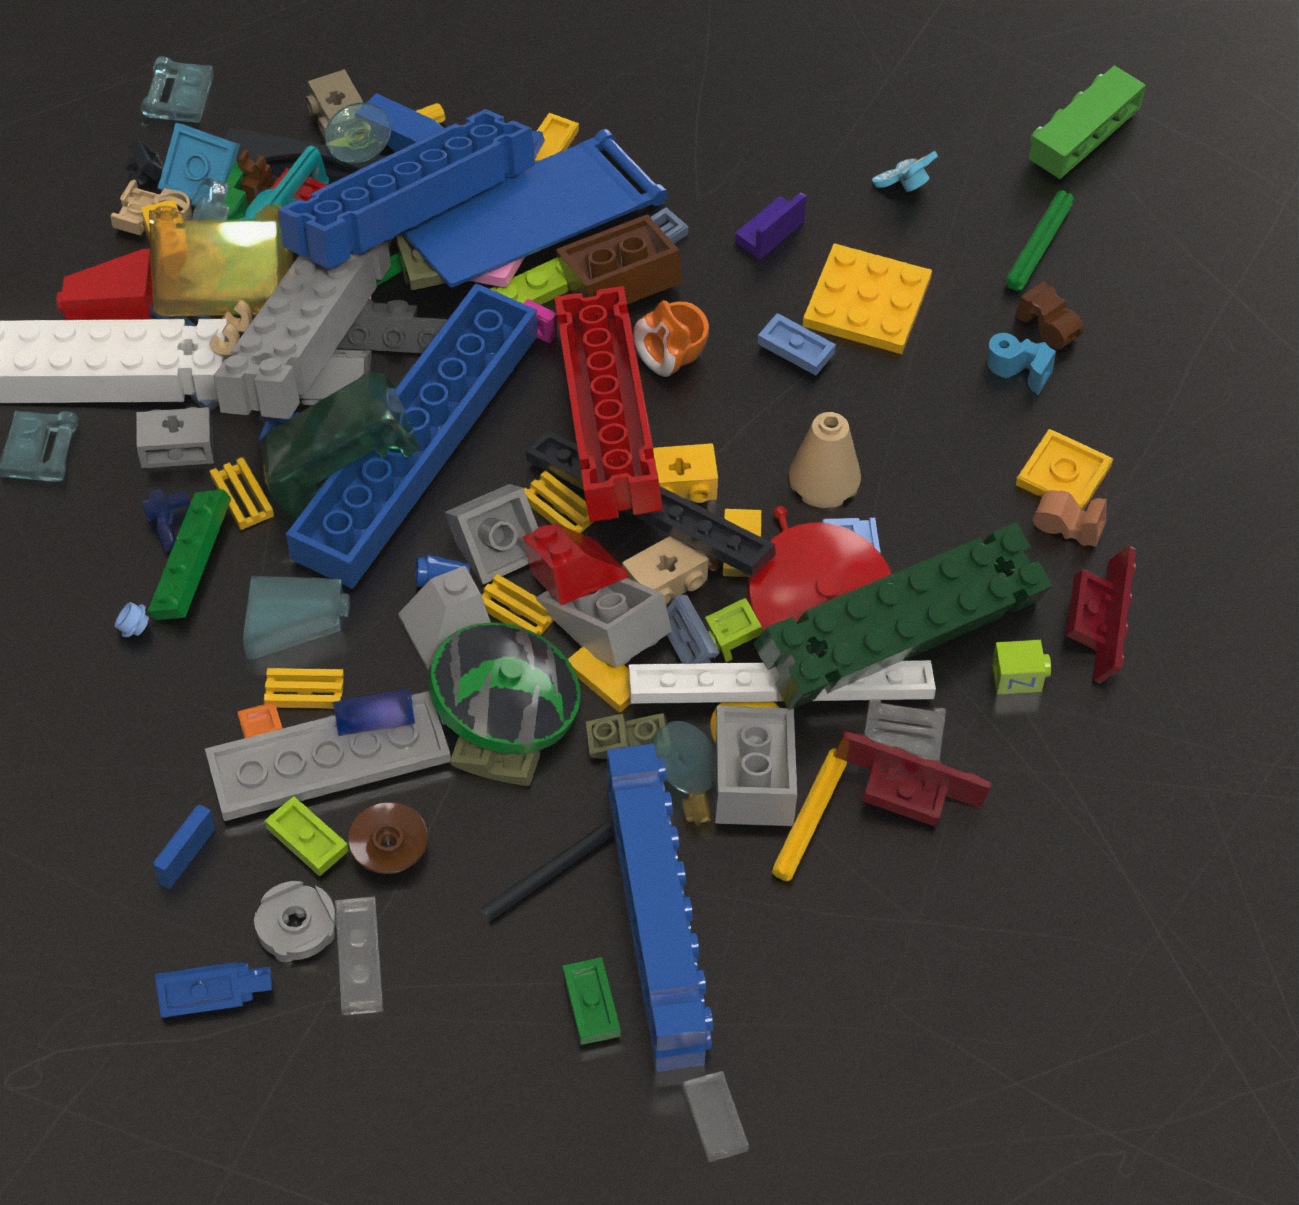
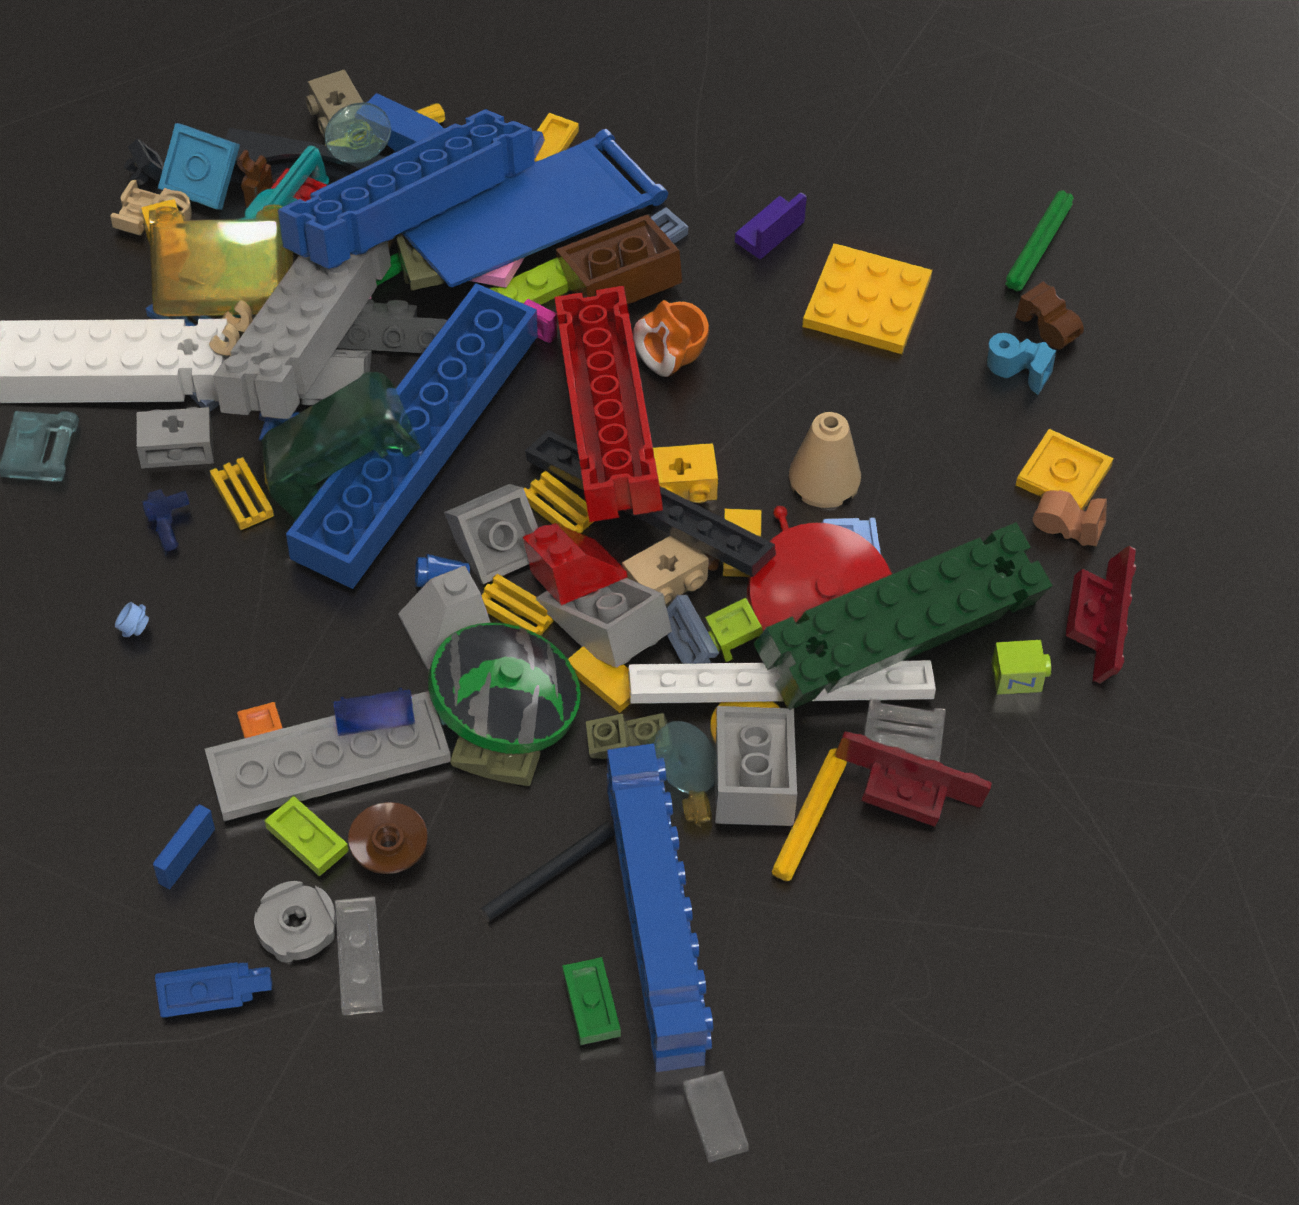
red slope [56,249,156,320] -> none
clear light blue plate [140,56,214,123] -> none
green plate [148,489,231,620] -> none
clear light blue plate [185,178,229,240] -> none
green slope [223,161,248,225] -> none
clear light blue slope [243,576,350,659] -> none
yellow tile [264,668,344,709] -> none
medium blue plate [757,313,836,376] -> none
medium azure animal [872,151,938,192] -> none
bright green brick [1029,65,1146,179] -> none

